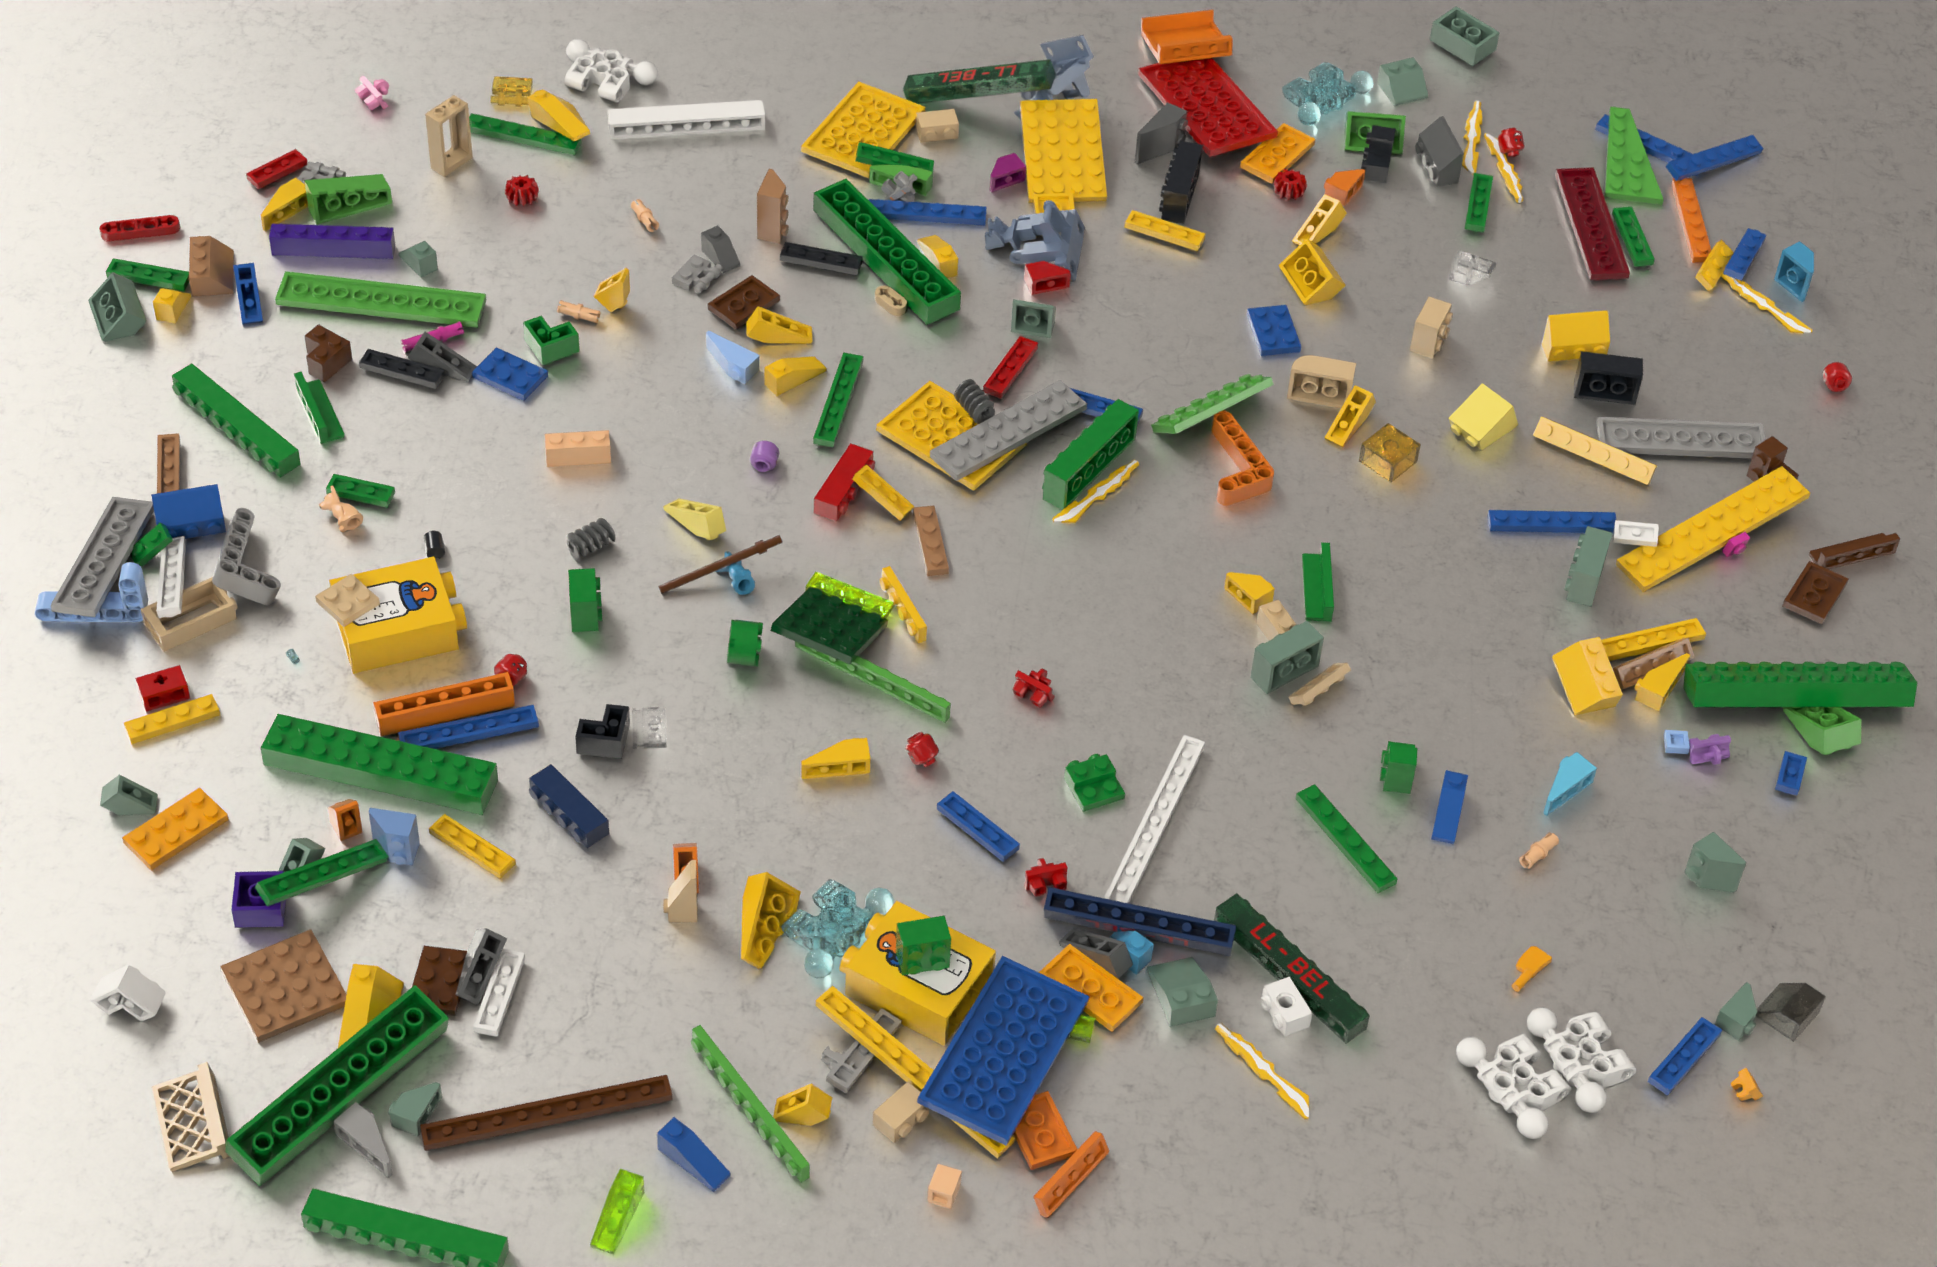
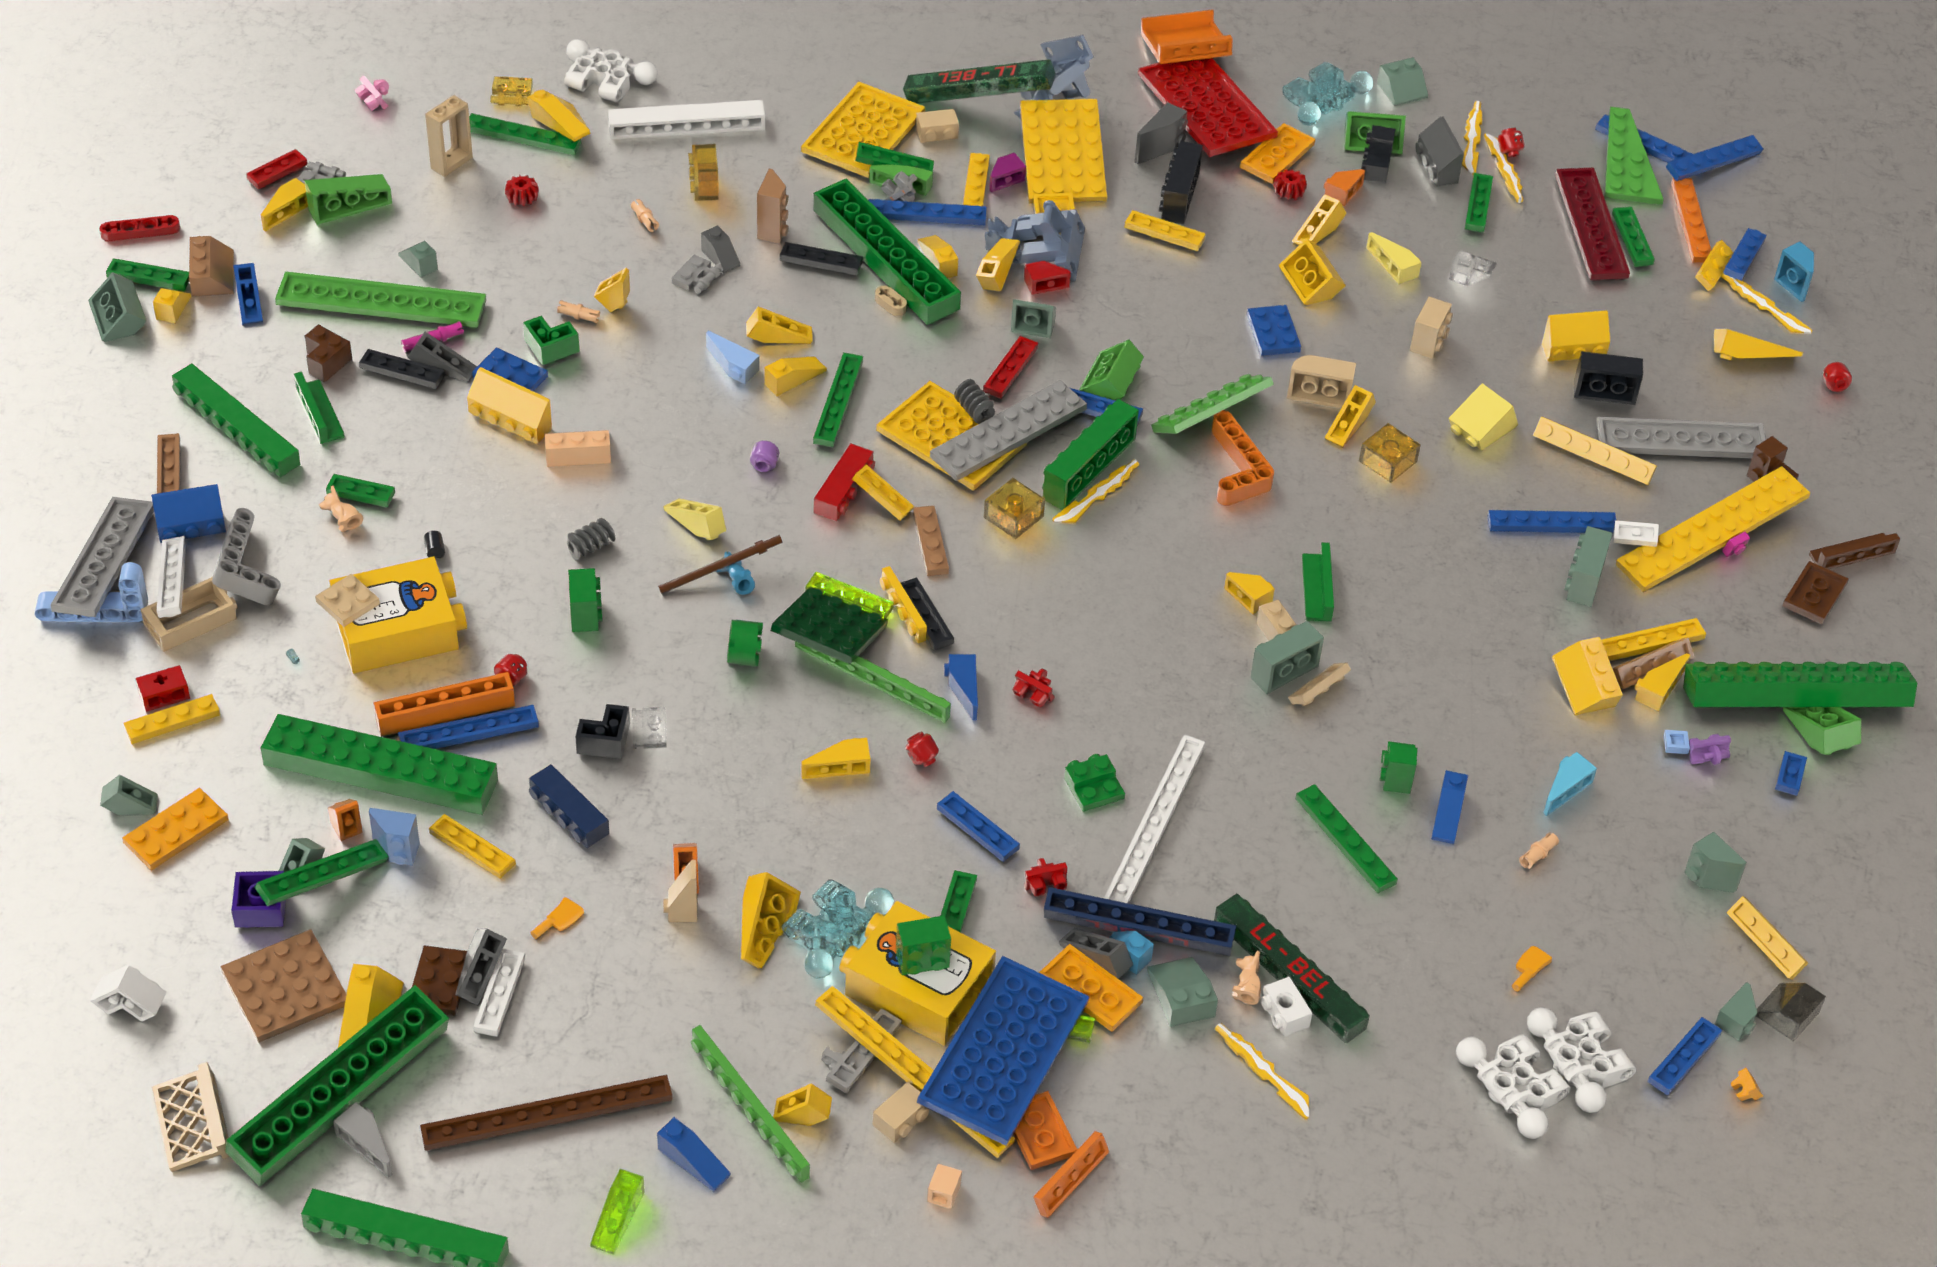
green plate [130,522,173,568] -> none
dark purple brick [269,224,395,259] -> none
sand green slope [388,1082,442,1136] -> none
reddish brown plate [708,275,780,330] -> none
sand green brick [1430,6,1500,66] -> none
none -> yellow slope [467,367,552,444]
none -> light orange piece [530,897,584,939]
none -> clear yellow brick [688,144,719,201]
none -> black plate [901,577,954,650]
none -> green plate [940,870,977,933]
none -> blue slope [944,654,978,720]
none -> yellow plate [963,153,990,206]
none -> yellow slope [976,238,1020,291]
none -> clear yellow brick [983,478,1045,539]
none -> bright green slope [1079,339,1144,400]
none -> light nougat animal [1232,951,1261,1005]
none -> light yellow slope [1366,232,1421,284]
none -> yellow wedge [1714,329,1803,361]
none -> yellow plate [1726,896,1808,980]

